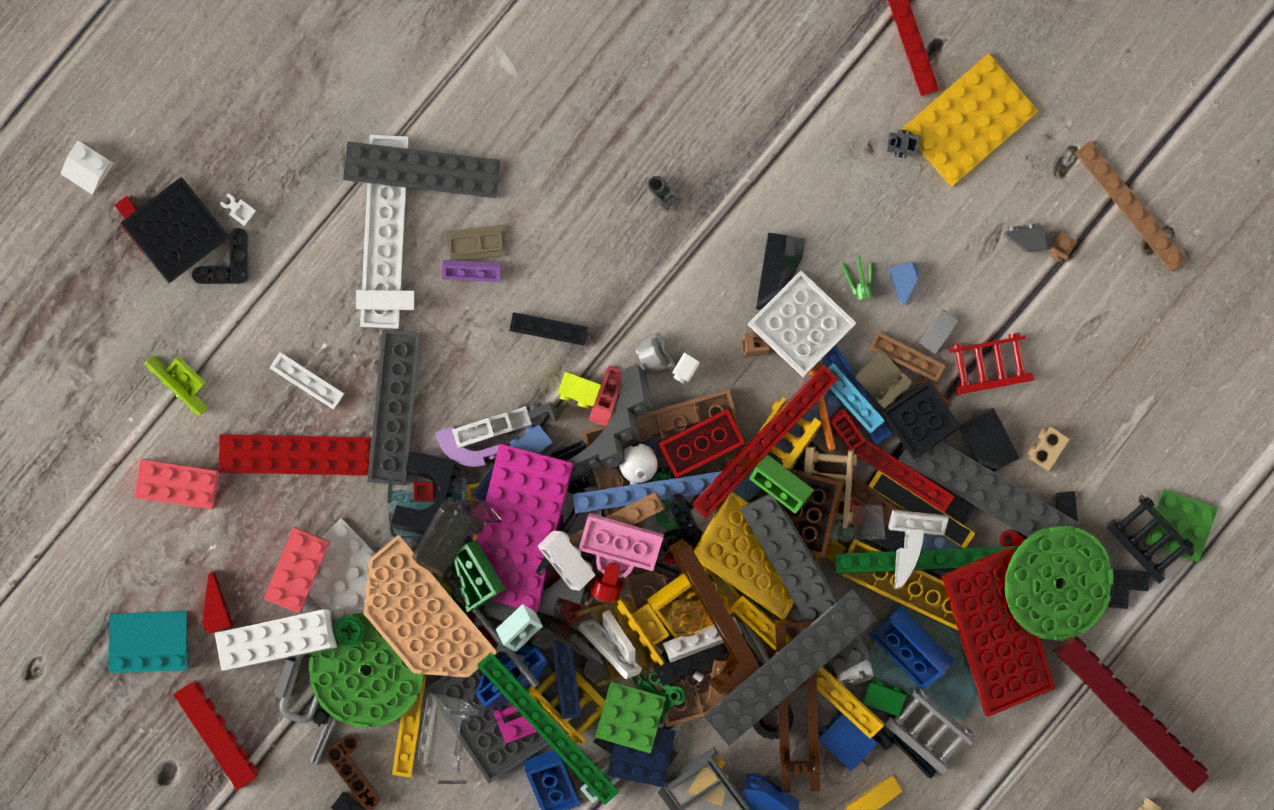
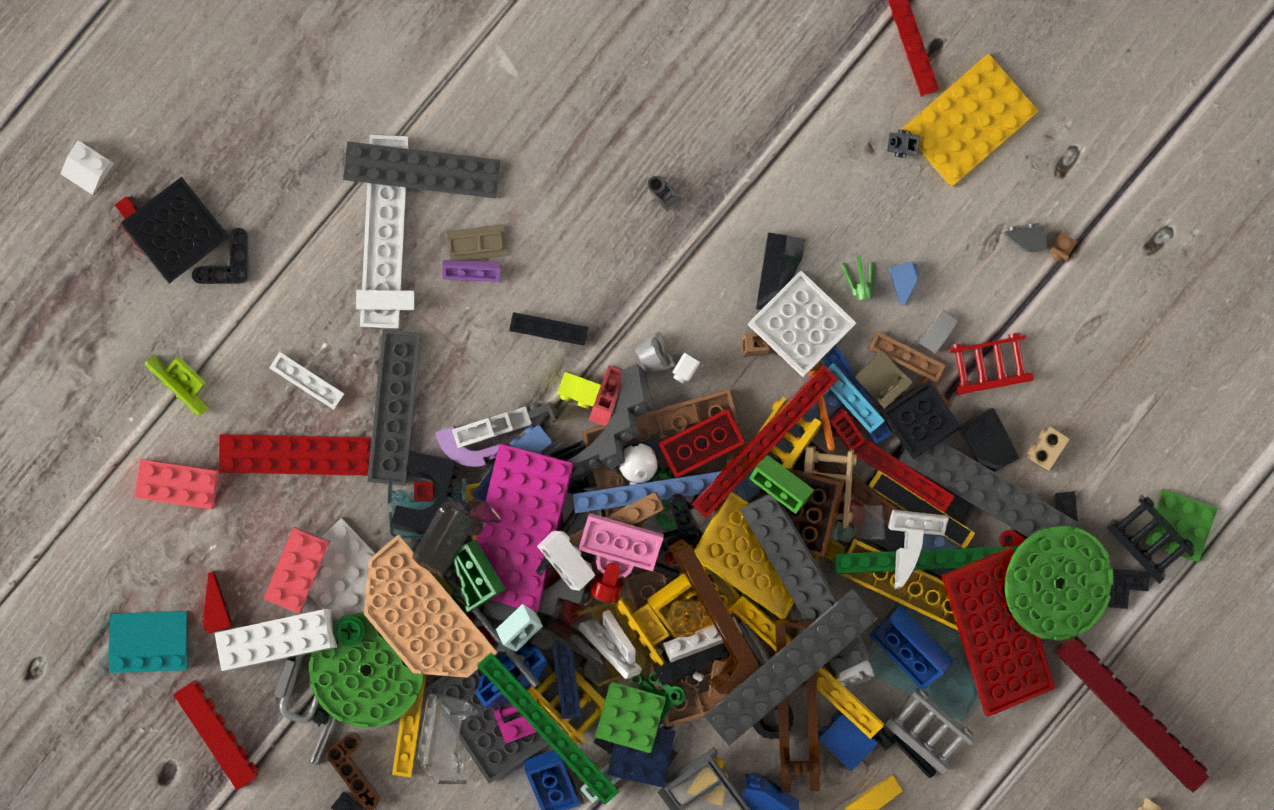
white plate [220,194,256,226] -> none
green brick [861,679,906,716] -> none
medium nougat plate [1074,141,1187,272] -> none

